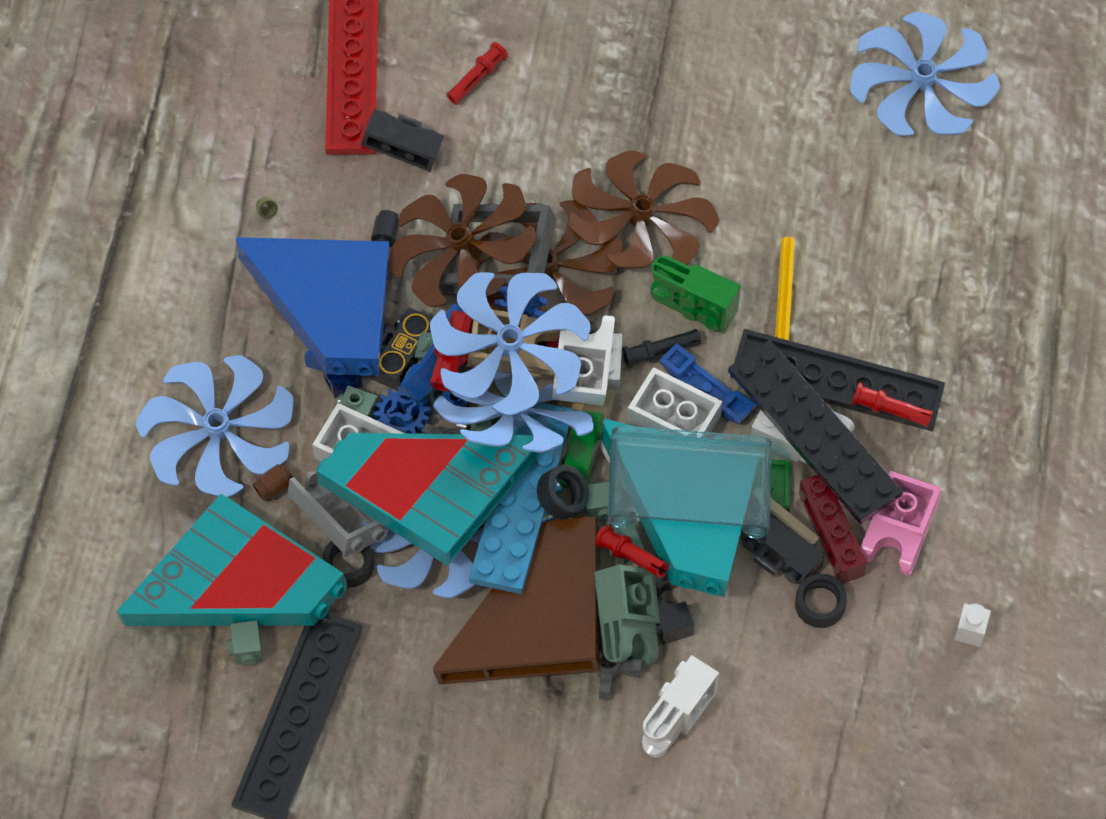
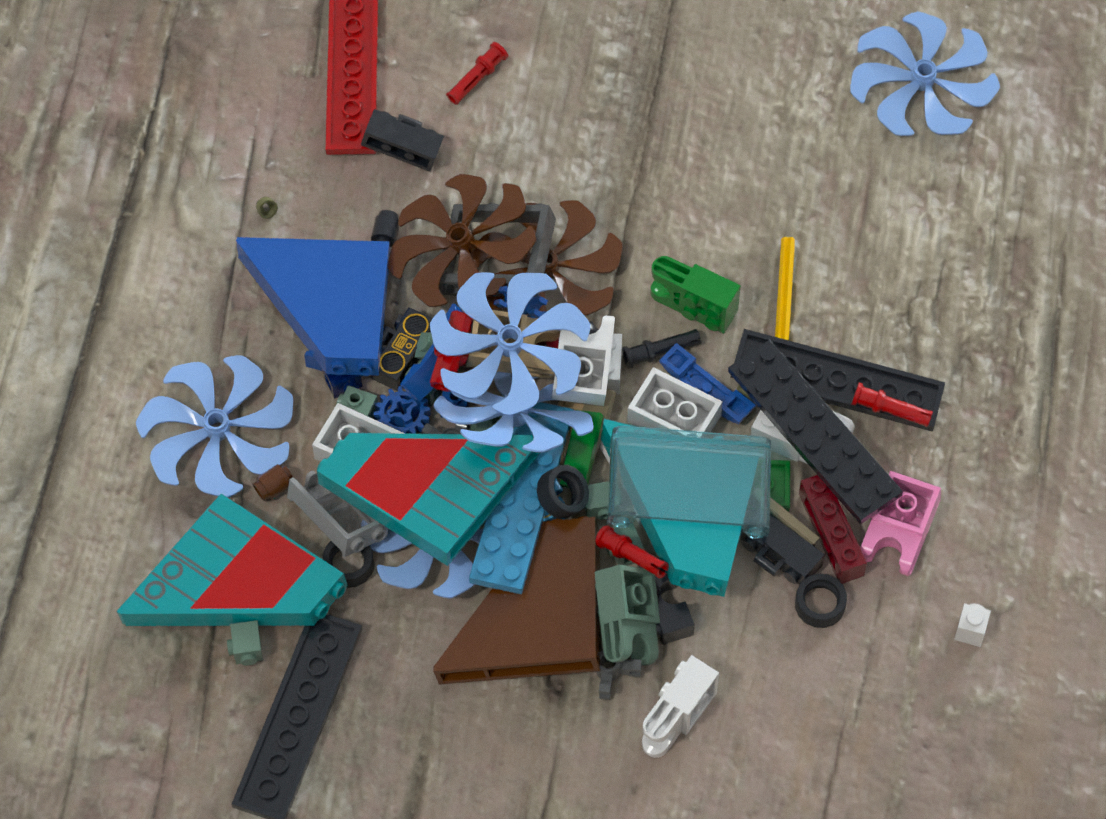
reddish brown piece [568,150,720,268] -> none

